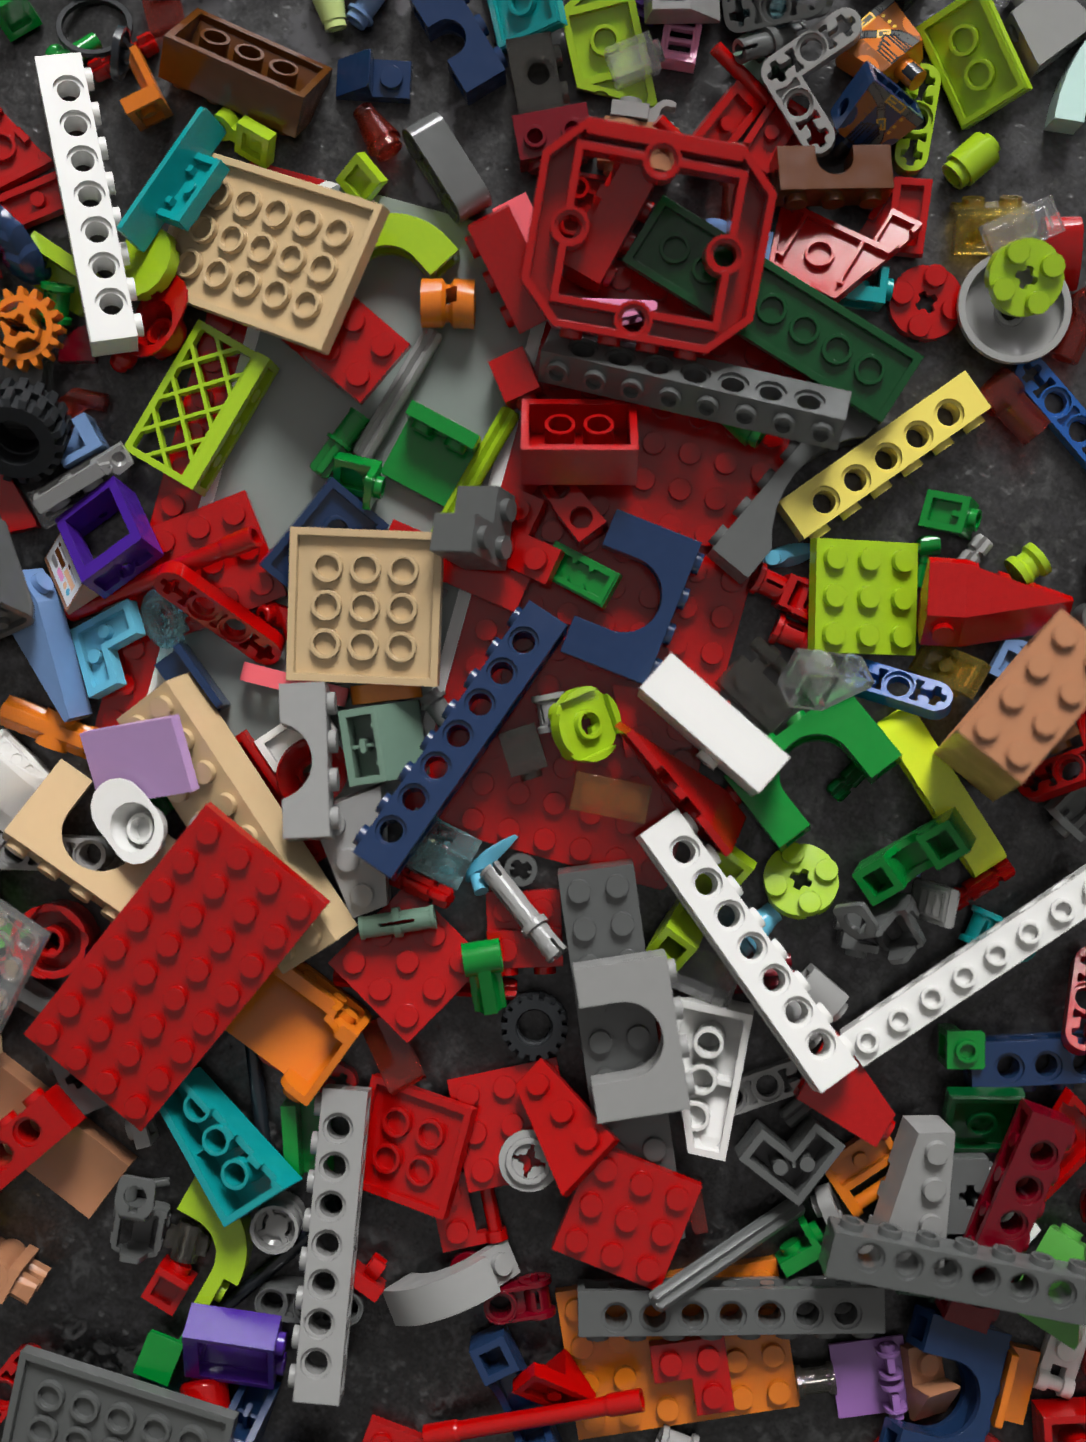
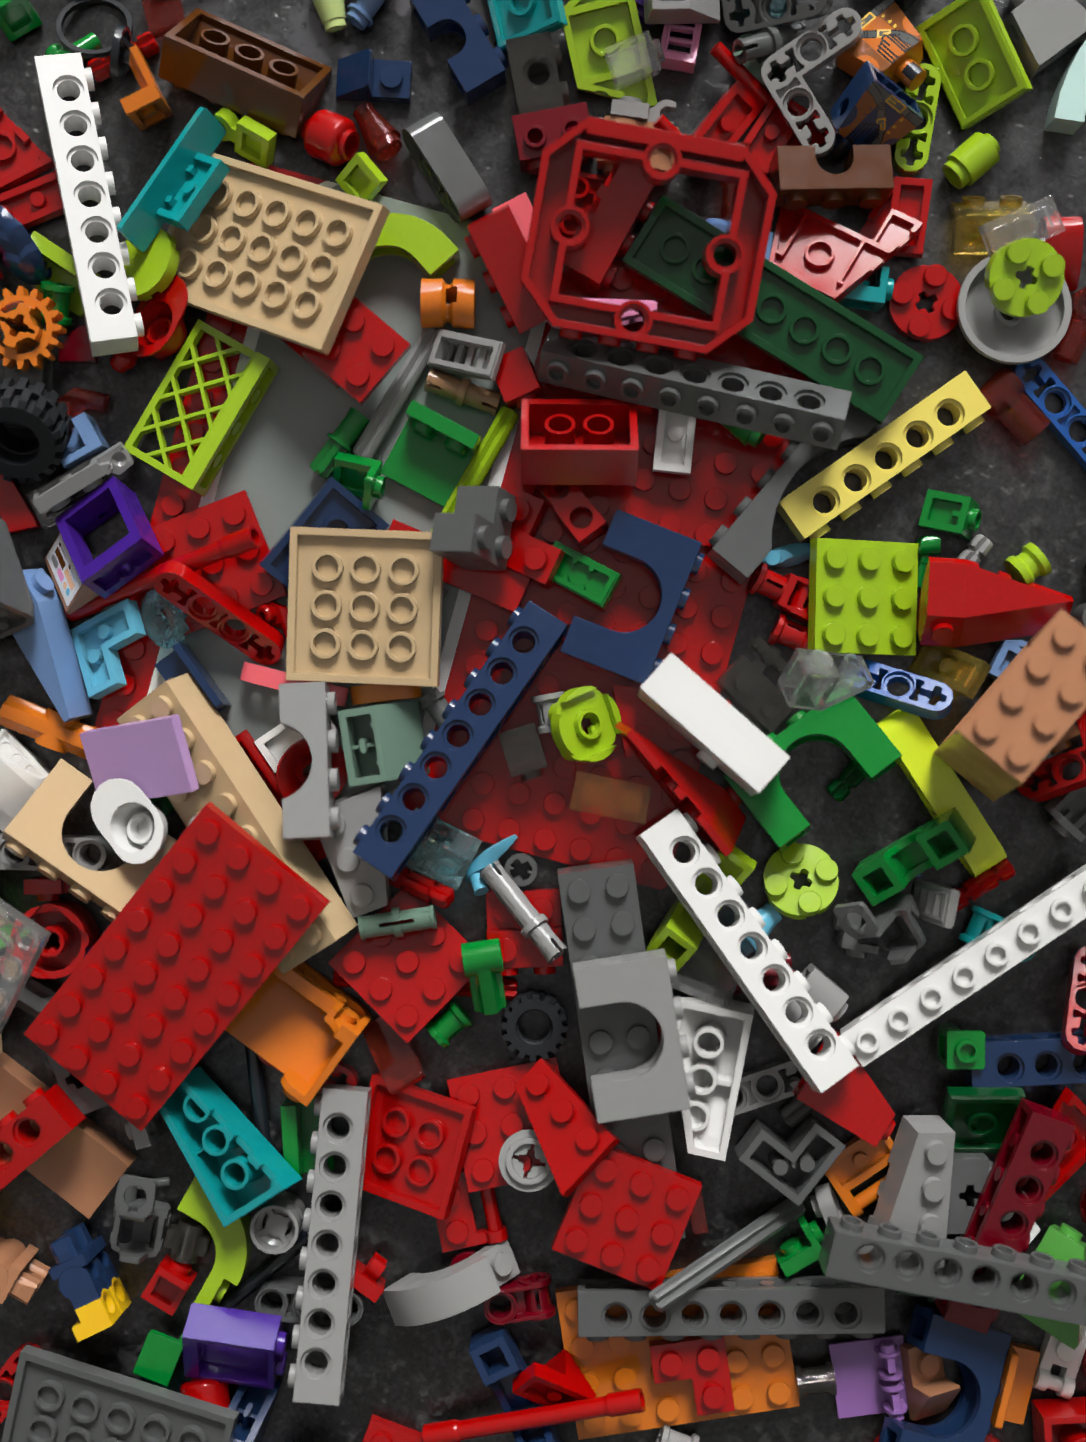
none -> red plate [24,876,71,901]
none -> dark blue hips [48,1222,132,1342]
none -> red head [301,109,360,166]
none -> medium nougat pin [424,368,502,416]
none -> green bush [425,999,475,1049]
none -> light grey slope [427,328,506,381]
none -> white plate [652,409,696,475]

